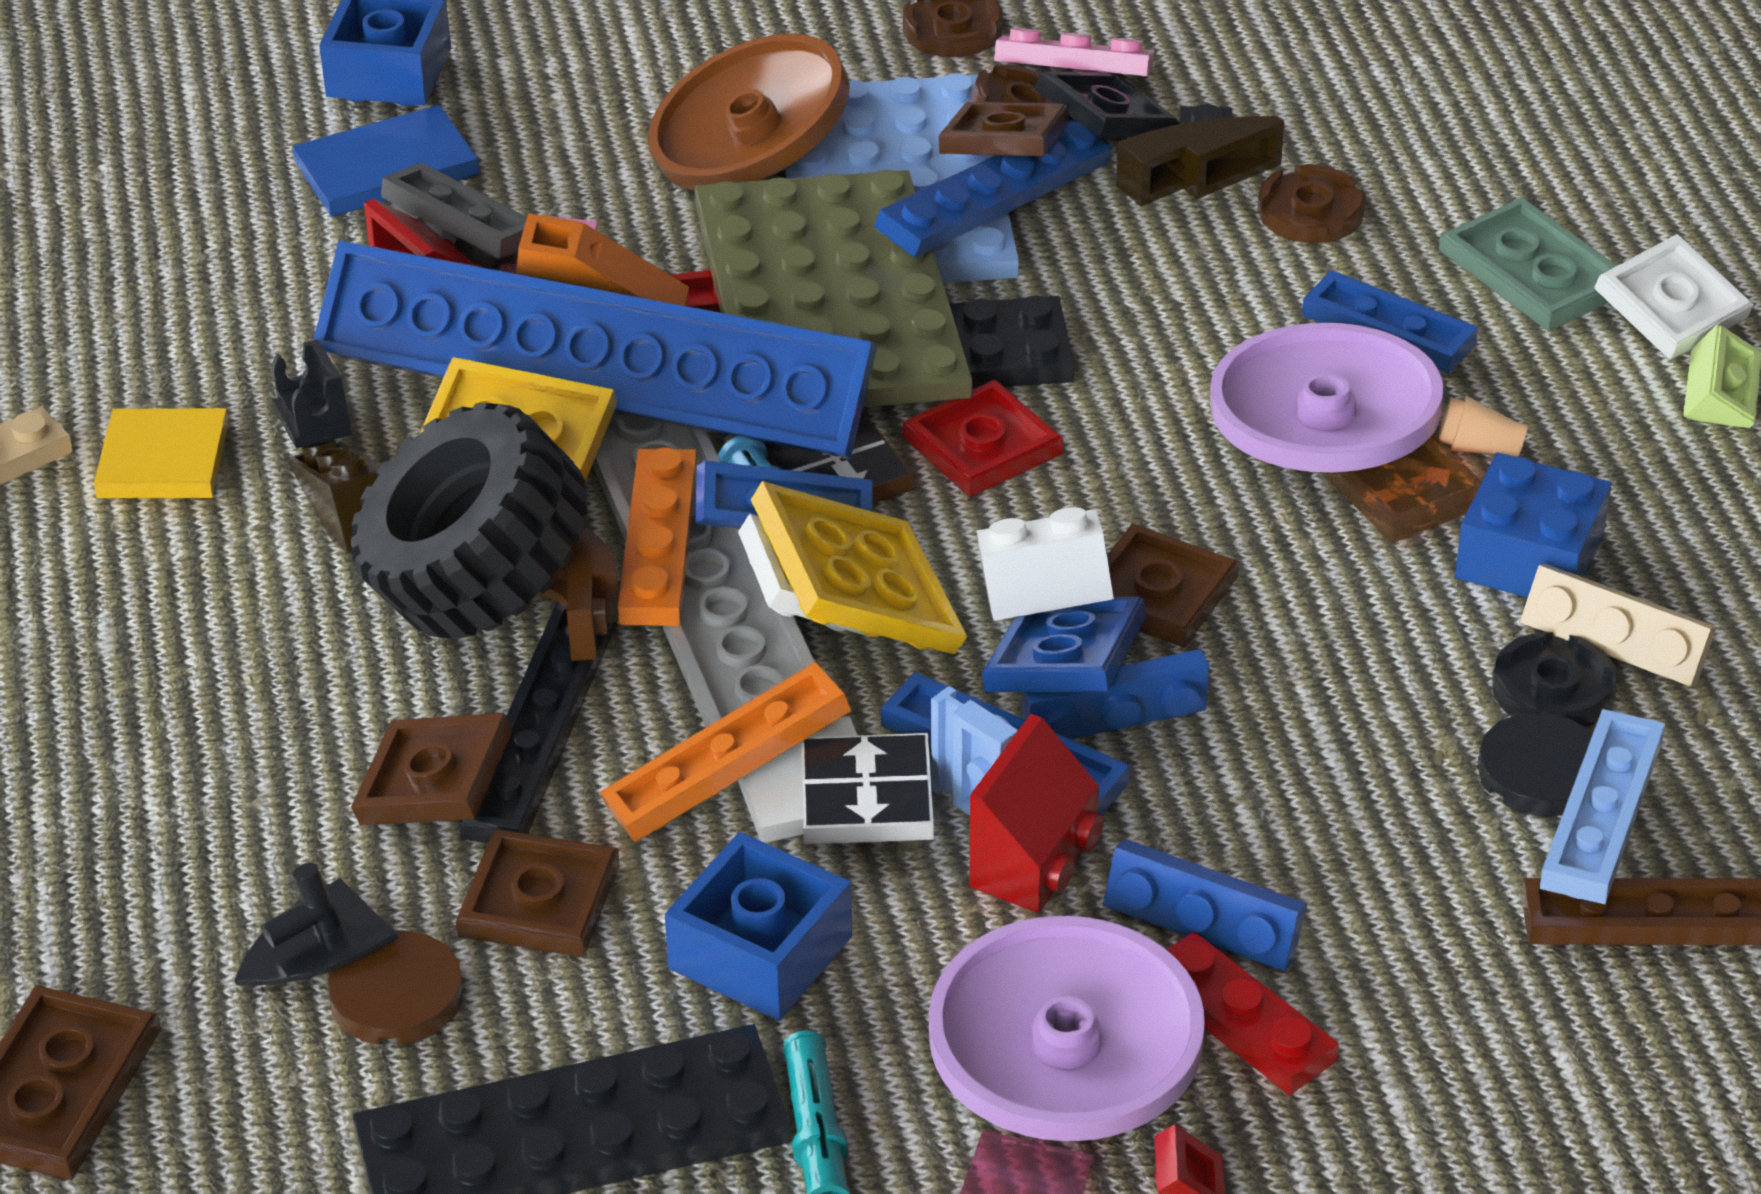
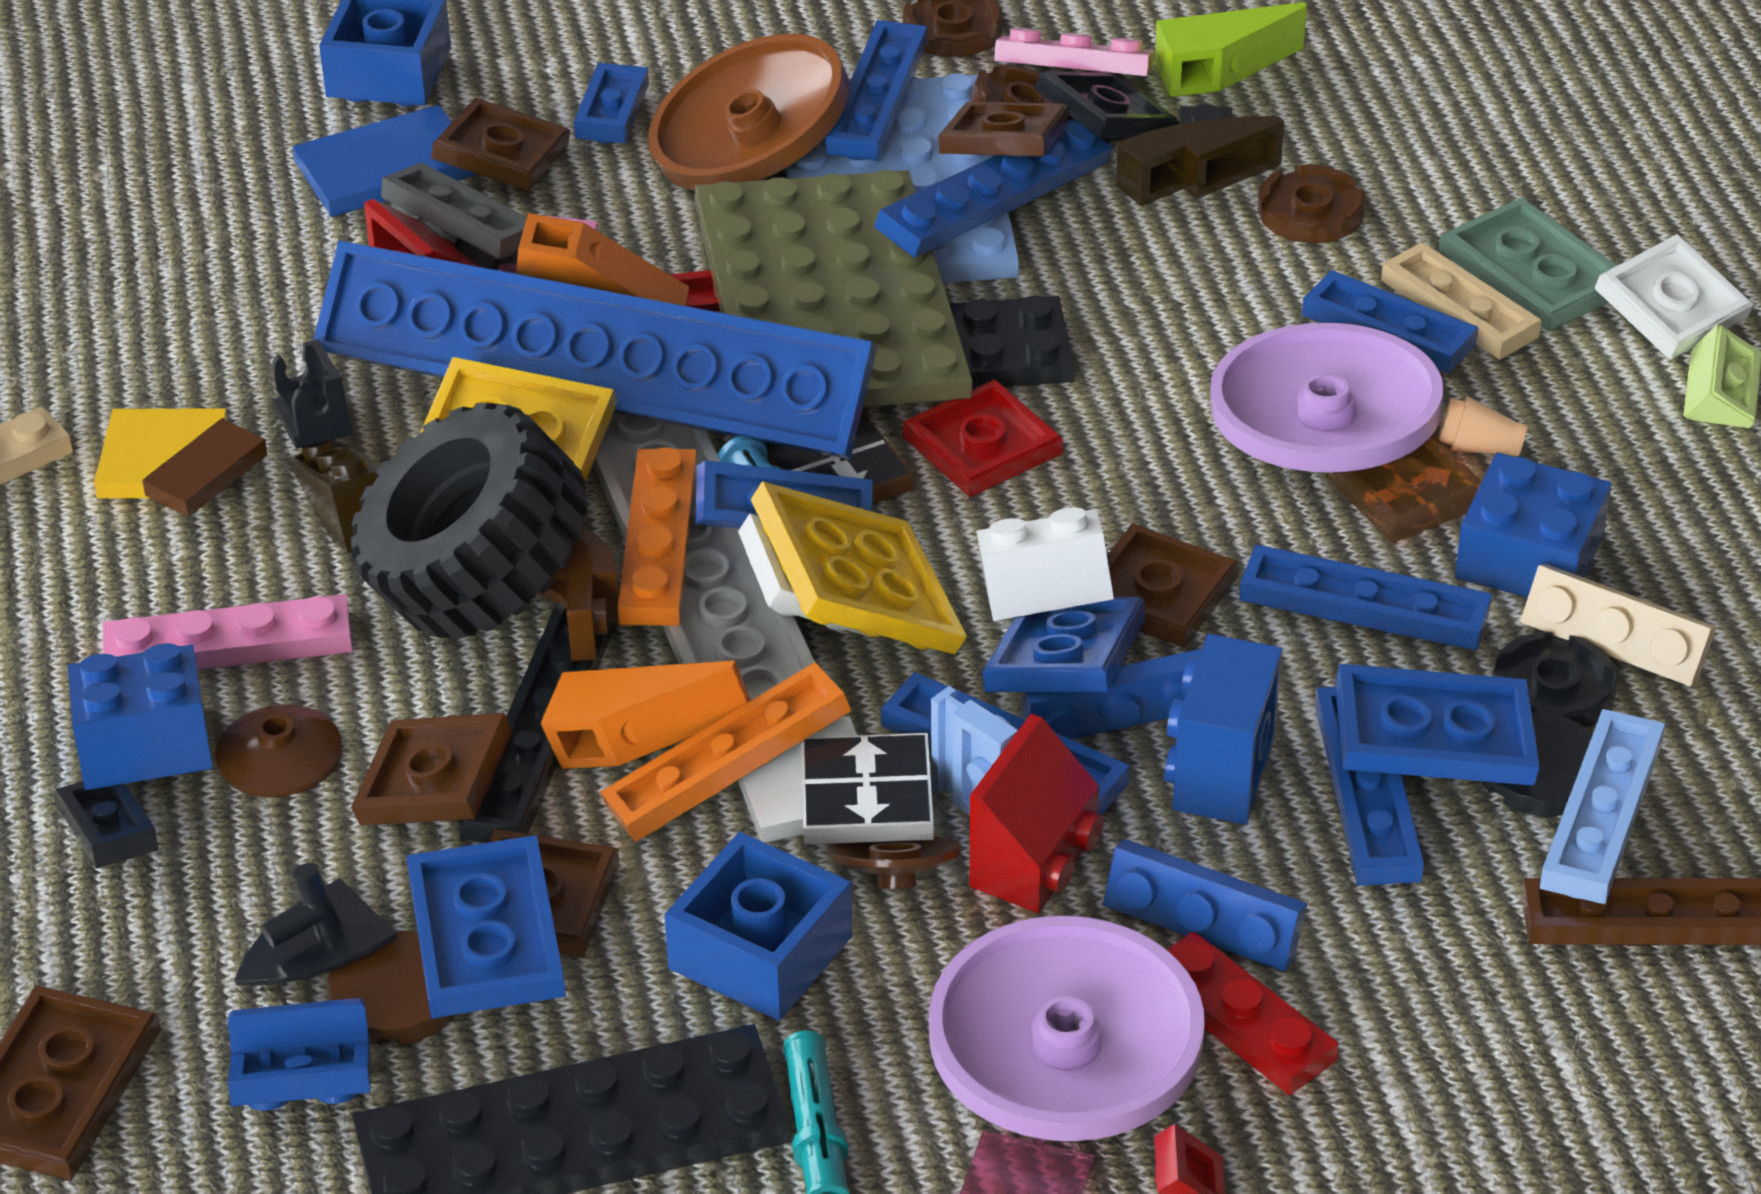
none -> black plate [55,781,159,869]
none -> blue brick [68,643,213,790]
none -> bright pink plate [103,594,352,670]
none -> reddish brown tile [142,418,268,517]
none -> reddish brown dish [216,704,342,797]
none -> blue bracket [227,998,372,1111]
none -> blue plate [406,835,566,1018]
none -> reddish brown tile [431,98,571,191]
none -> orange slope [541,660,751,769]
none -> blue plate [574,63,649,144]
none -> blue plate [826,20,927,161]
none -> reddish brown dish [830,836,961,889]
none -> lime slope [1155,2,1307,98]
none -> blue brick [1164,633,1282,825]
none -> blue plate [1239,544,1492,651]
none -> blue plate [1315,687,1424,886]
none -> blue plate [1335,664,1540,786]
none -> tan plate [1381,242,1541,360]

